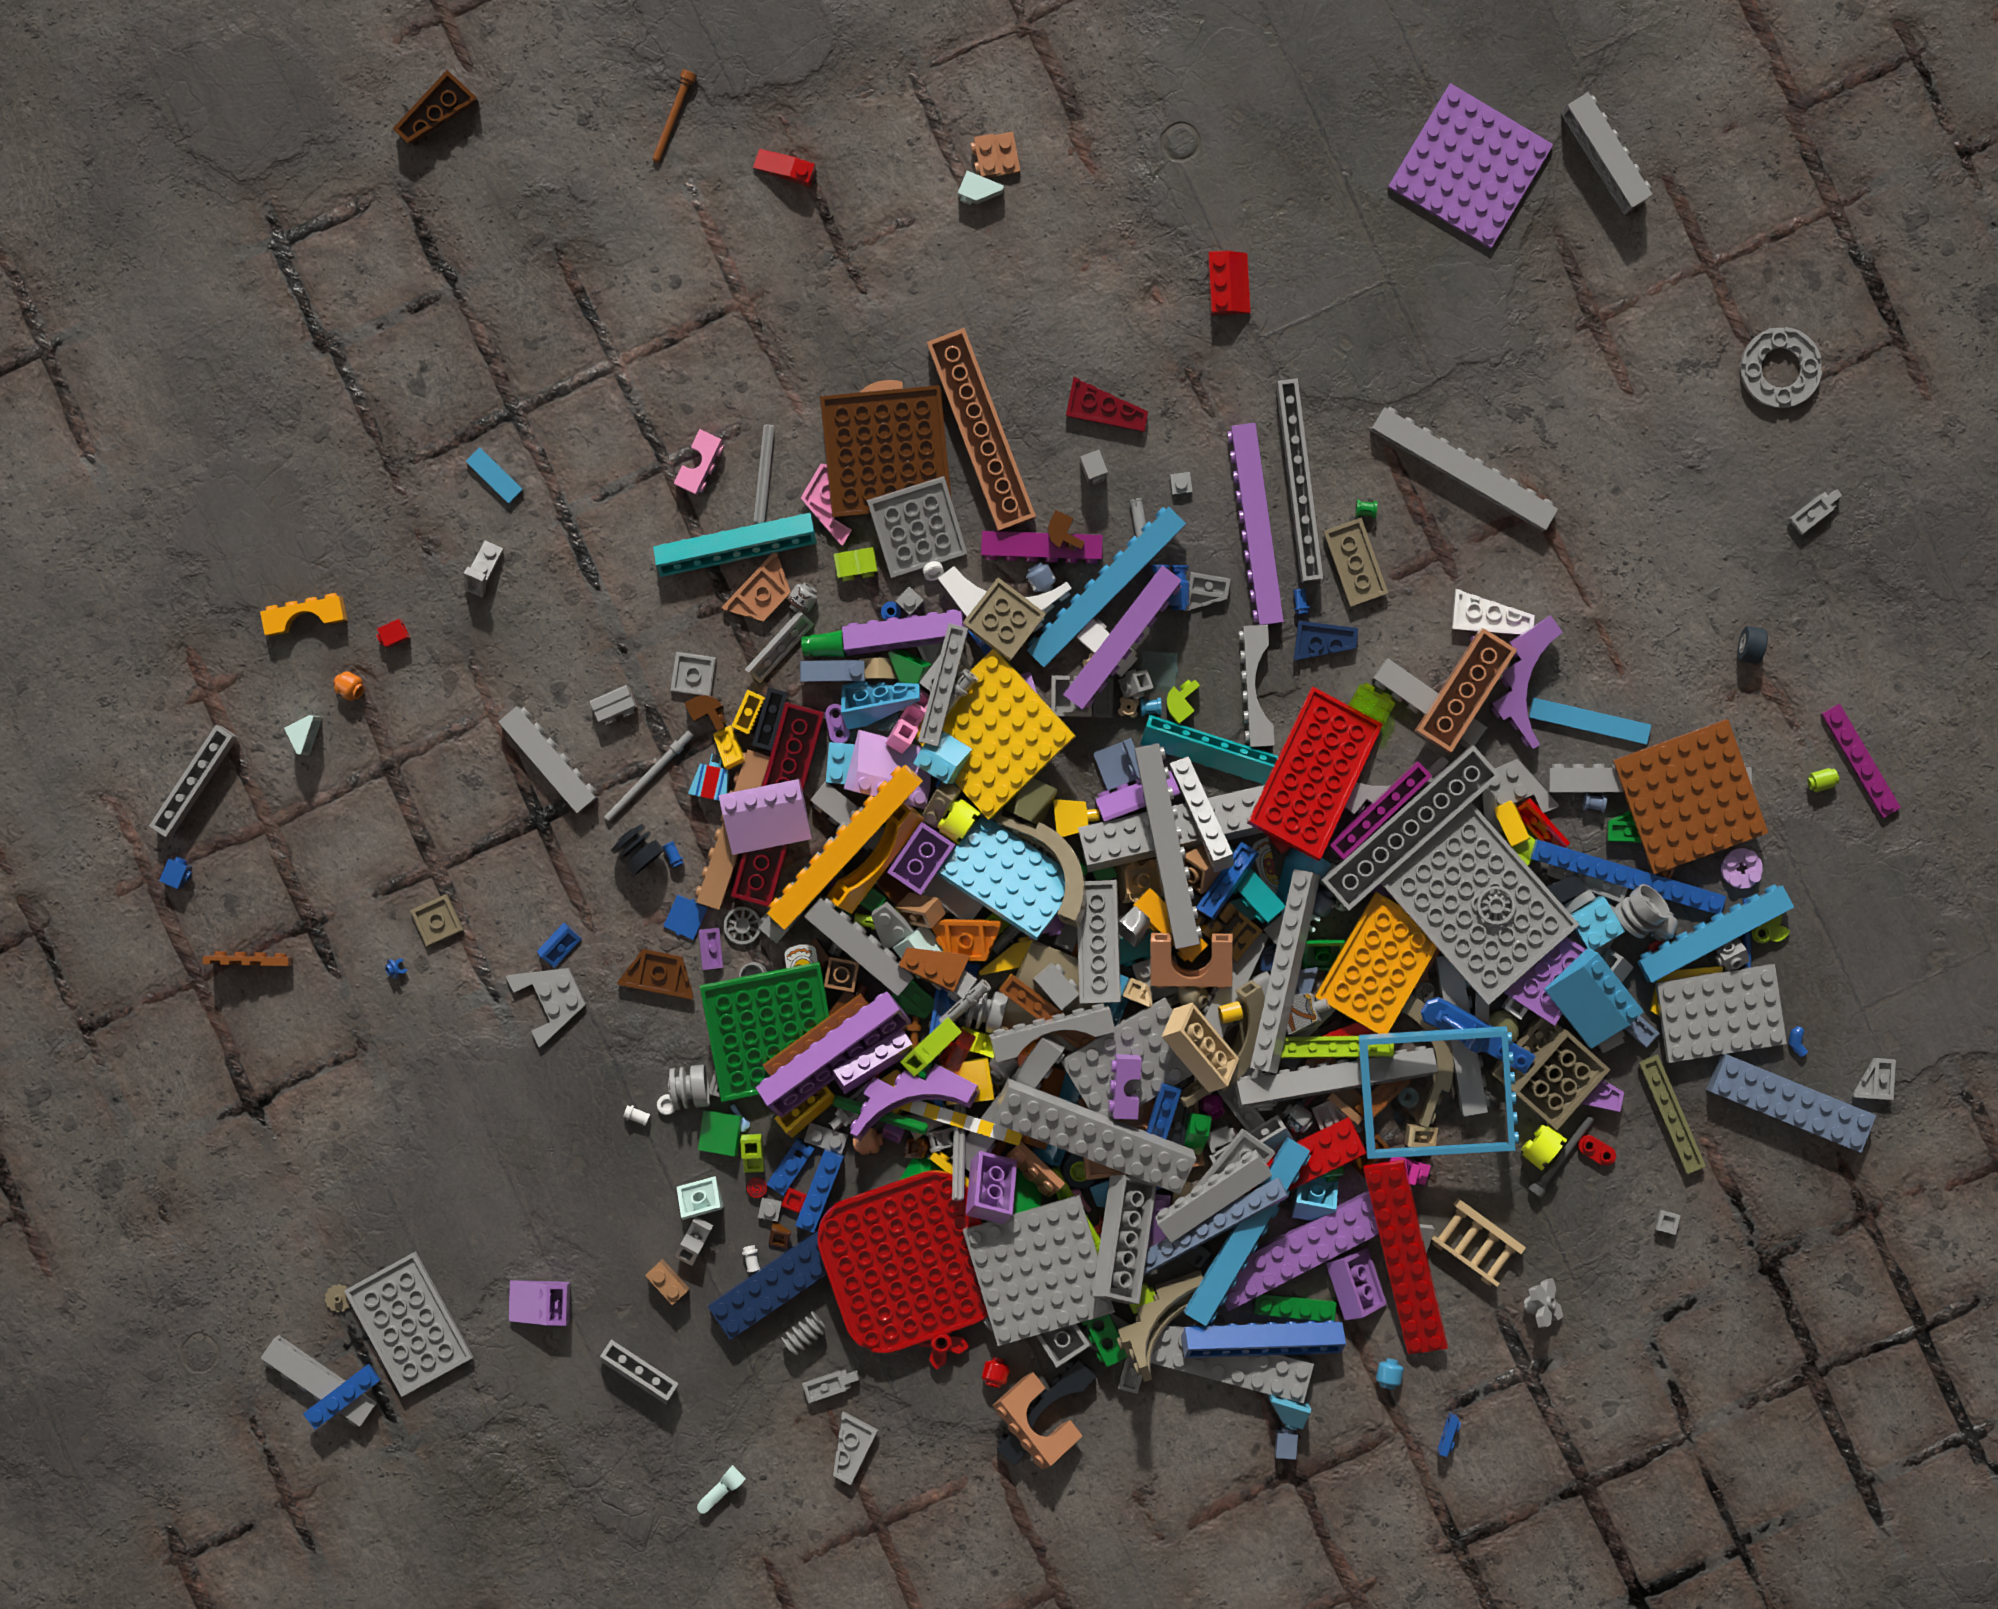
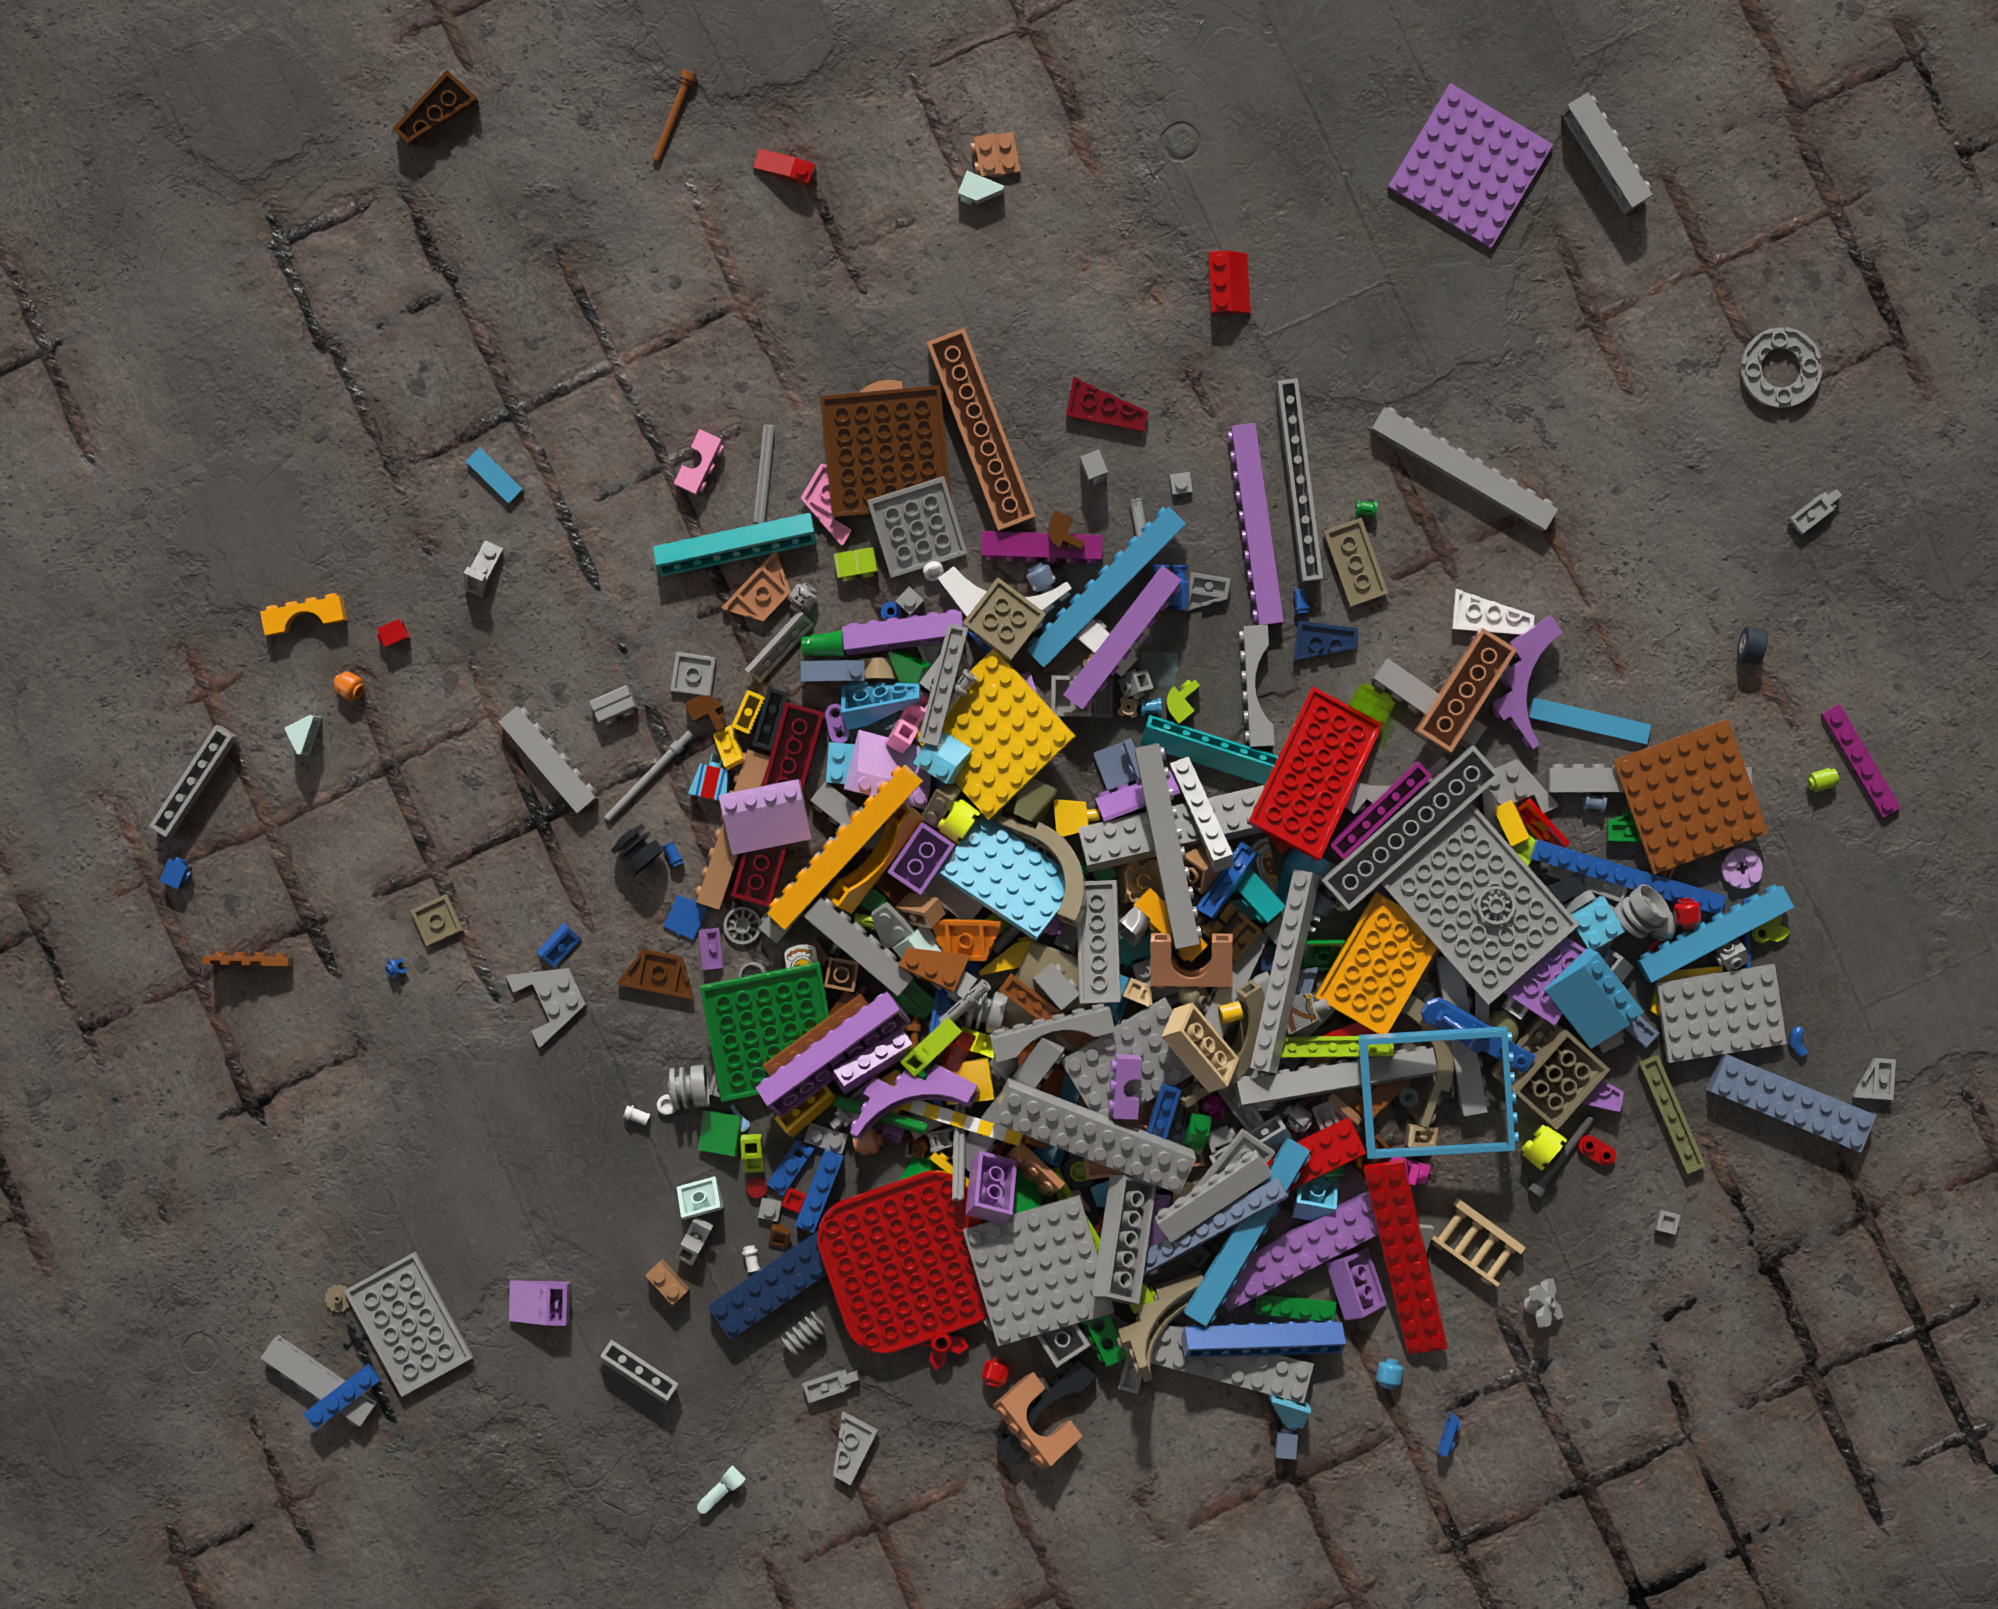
none -> red head [1674,898,1701,929]

